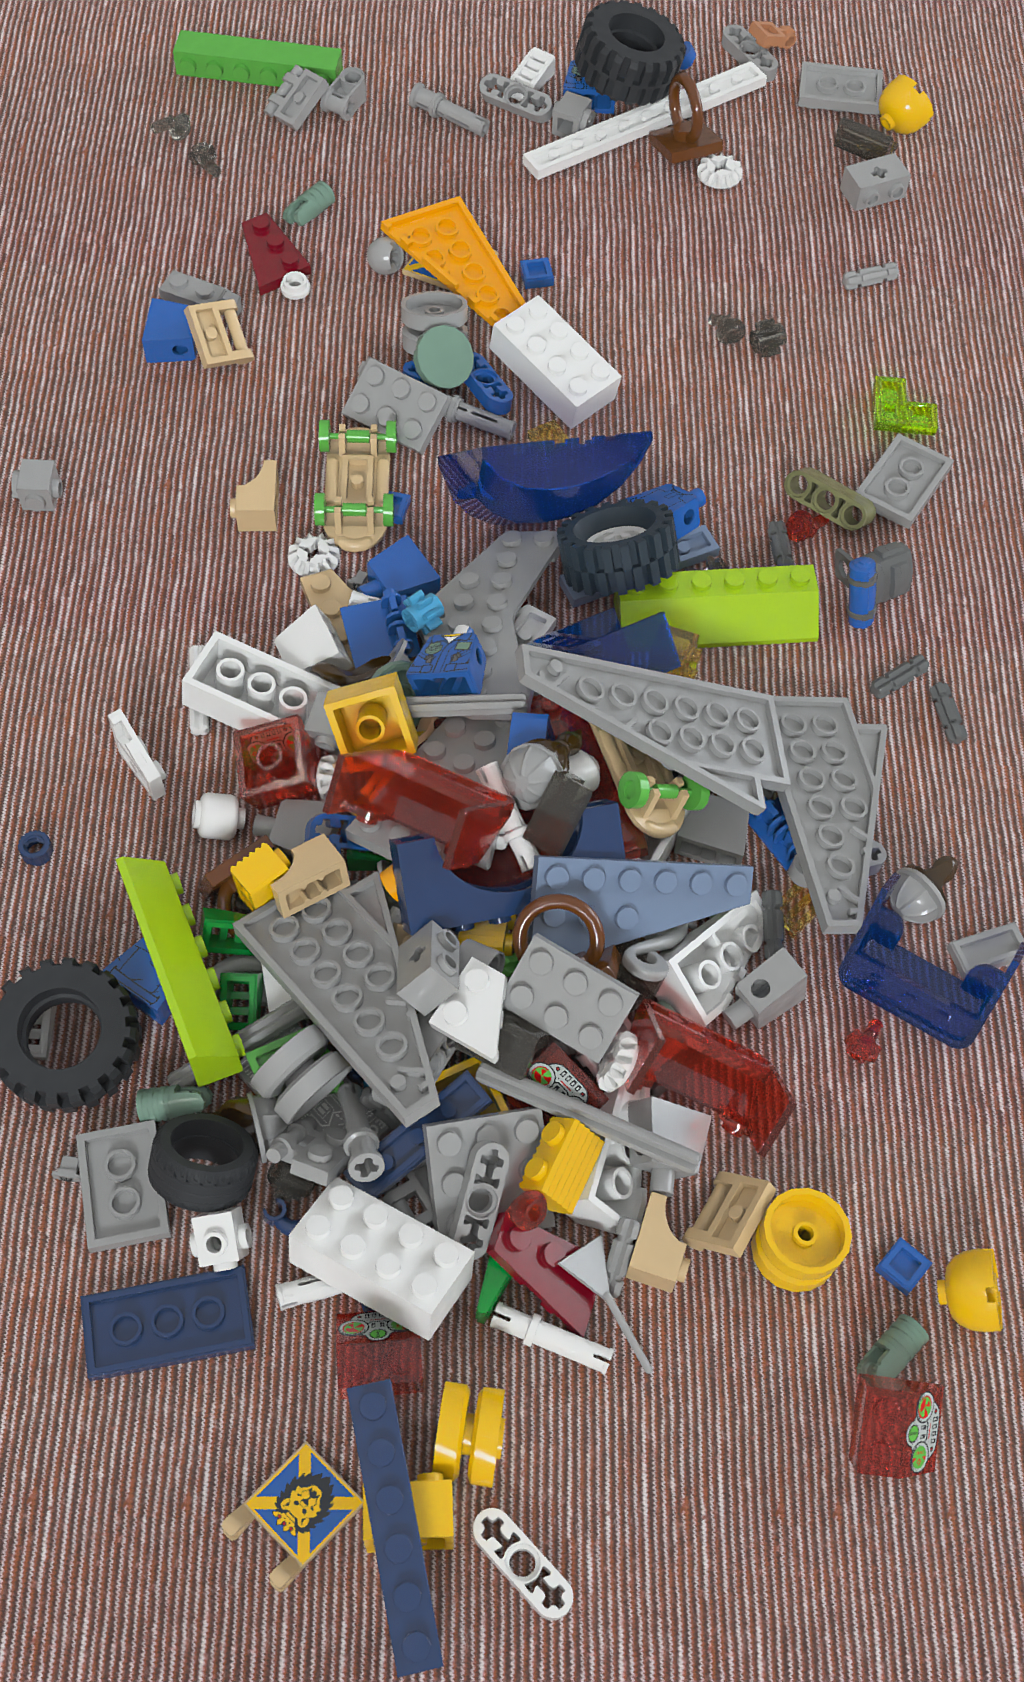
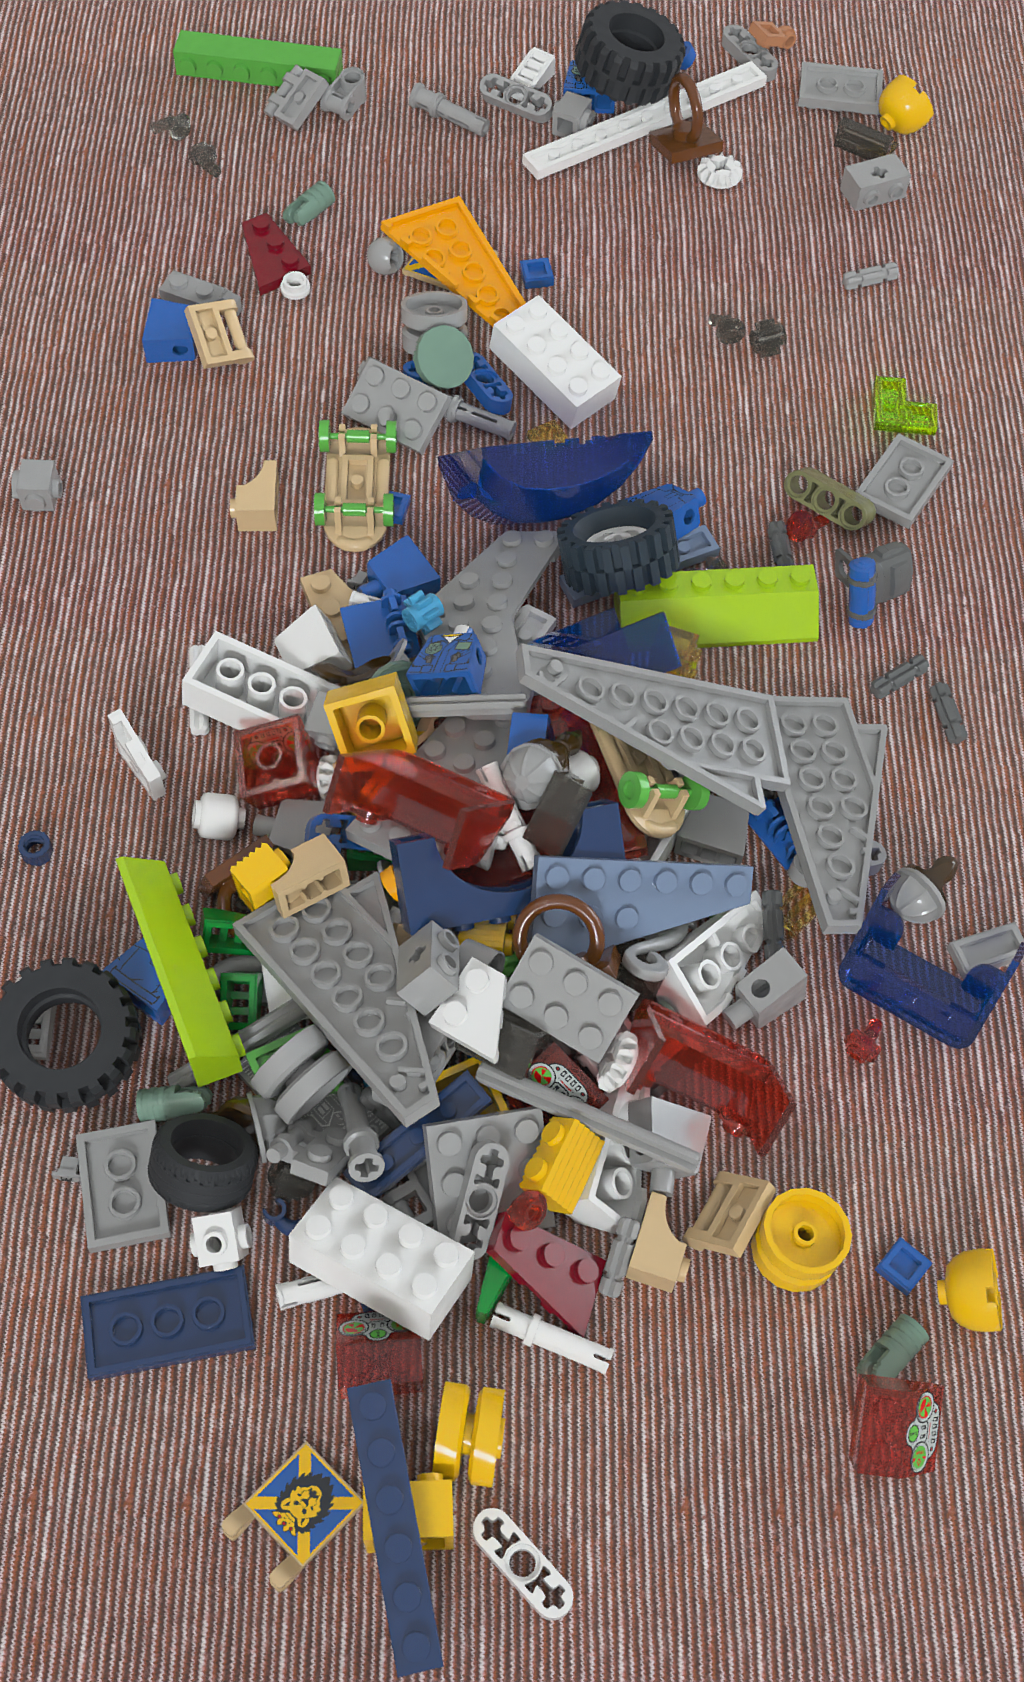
white gear [288,533,340,577] -> none
piece [557,1235,653,1374] -> none

